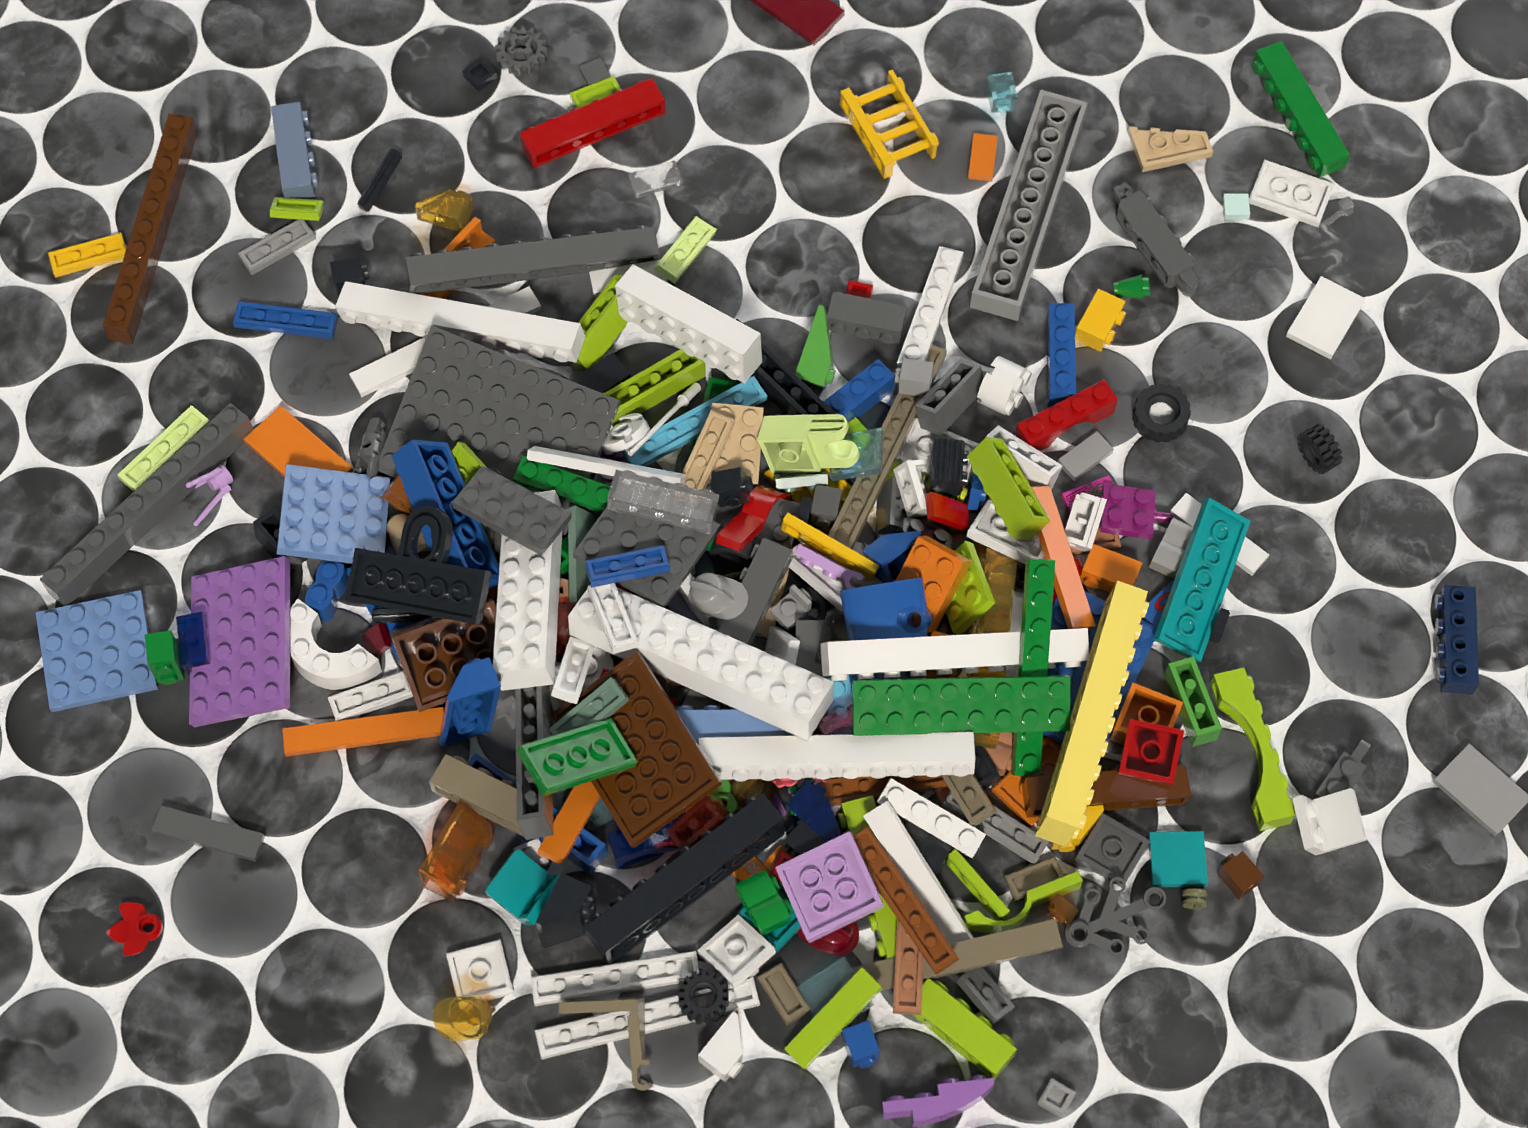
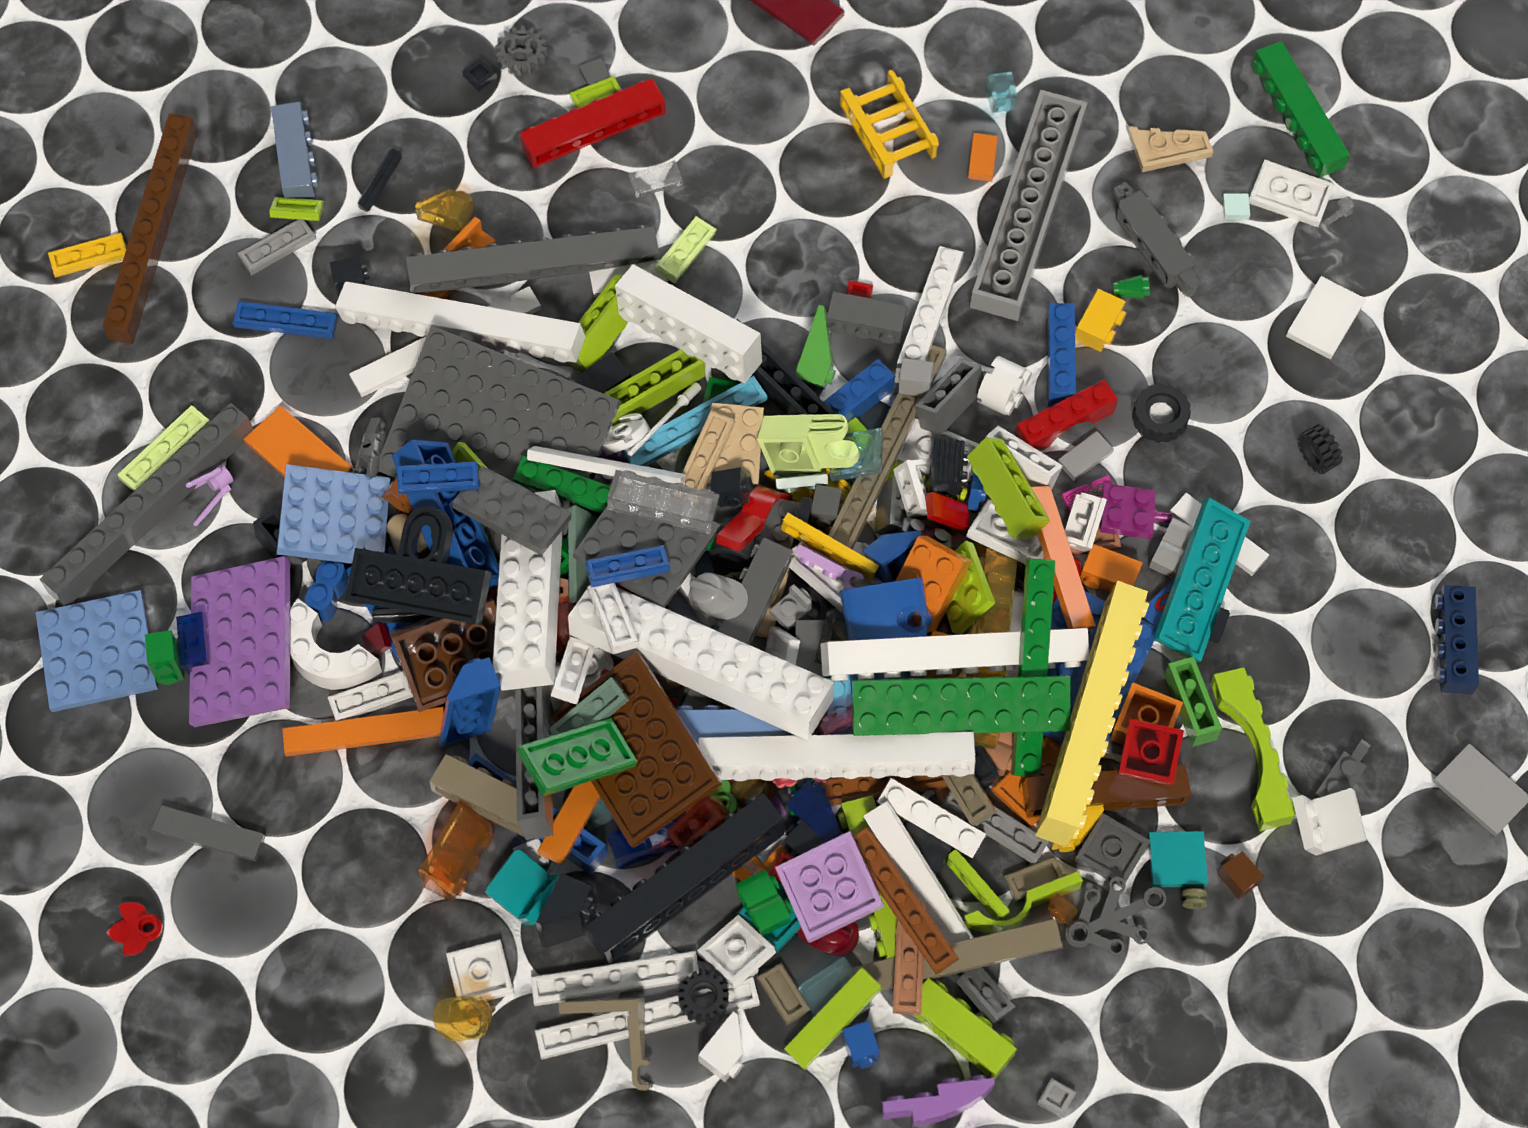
none -> blue tile [397,462,479,495]

